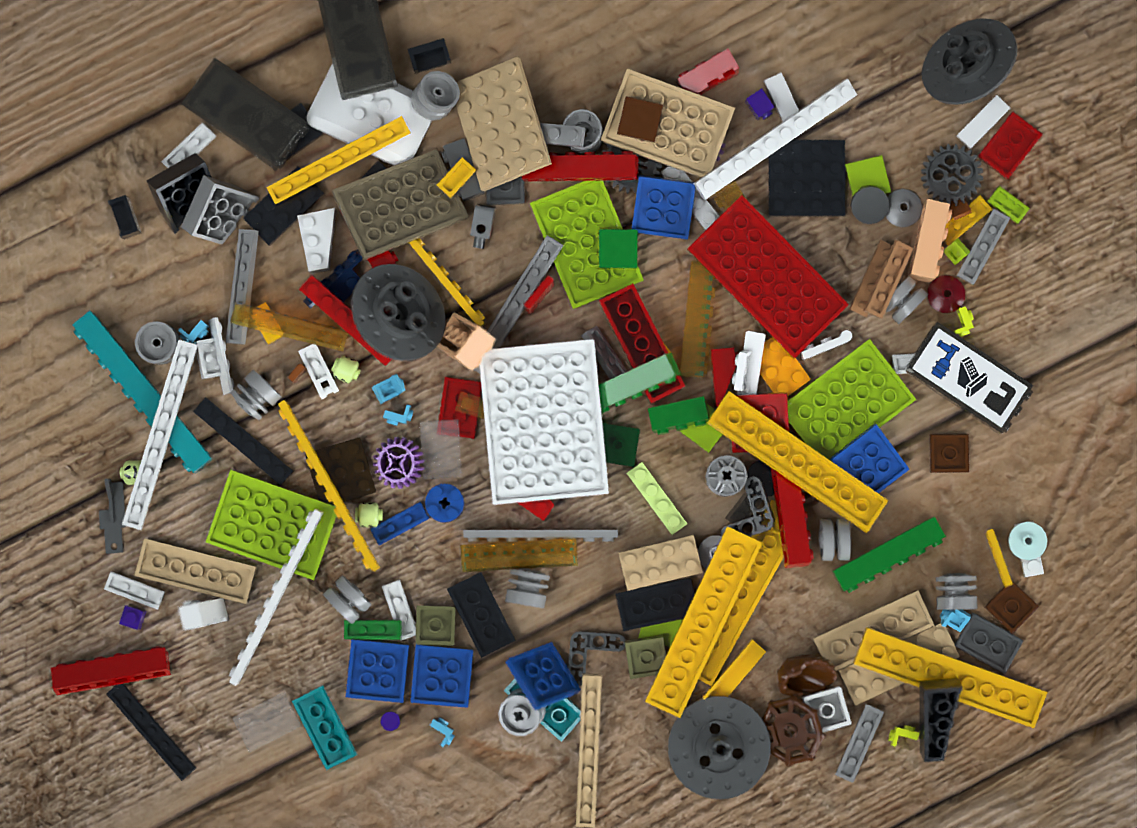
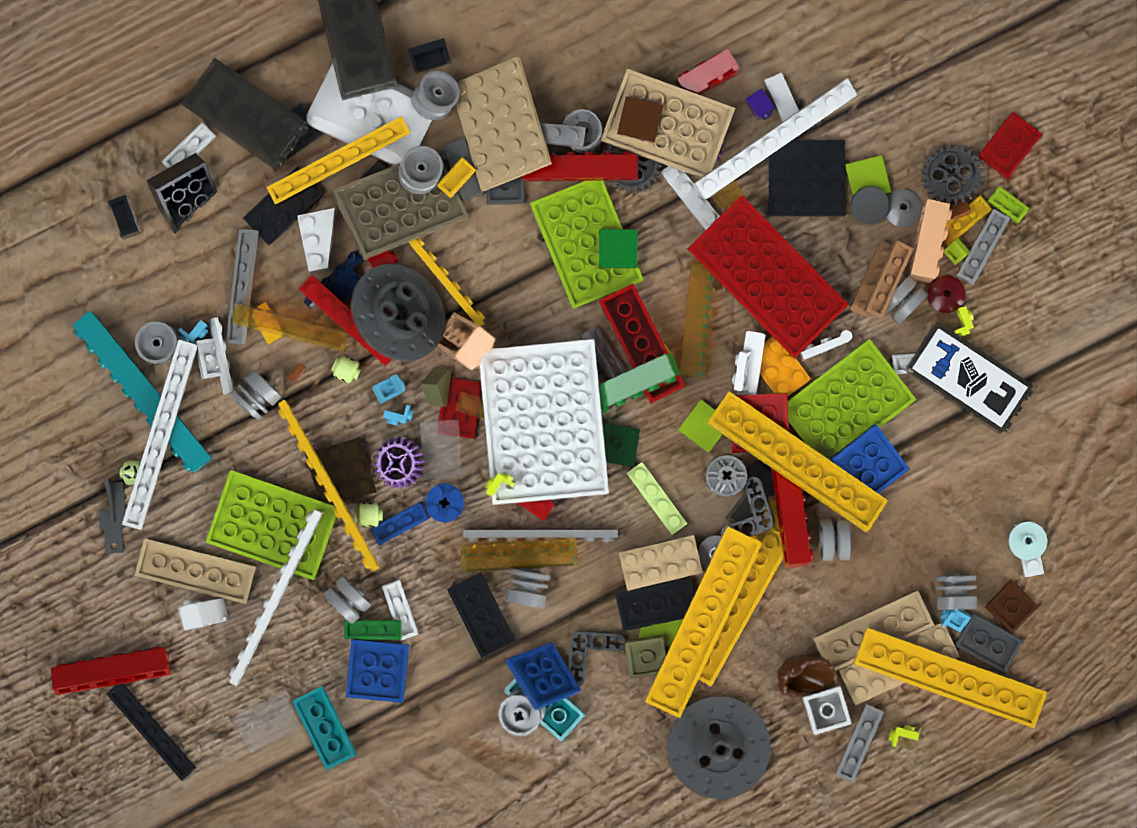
white tile [104,571,165,610] -> none
dark purple brick [119,605,147,630] -> none
light grey wedge [181,175,260,244] -> none
black plate [193,397,293,486] -> none
white plate [298,343,339,399] -> none
dark purple tile [381,711,400,731] -> none
blue plate [410,645,473,708] -> none
olive plate [415,605,455,646] -> none
medium azure bracket [430,717,455,747] -> none
torso [470,204,496,249] -> none
light grey tile [473,235,564,374] -> none
red tile [524,276,554,315] -> none
tan tile [576,673,602,827] -> none
blue plate [631,175,696,240] -> none
green brick [648,396,710,435] -> none
yellow panel [701,639,766,700] -> none
red slope [710,347,738,408] -> none
reddish brown plate [762,695,826,767] -> none
green brick [832,516,946,593] -> none
black wedge [919,679,962,762] -> none
dark grey piece [922,19,1018,105] -> none
reddish brown tile [929,434,969,473] -> none
white tile [956,95,1010,149] -> none
yellow tile [985,529,1012,587] -> none
none -> light grey wheel [398,146,443,194]
none -> olive slope [420,367,452,407]
none -> neon yellow bracket [485,472,515,497]

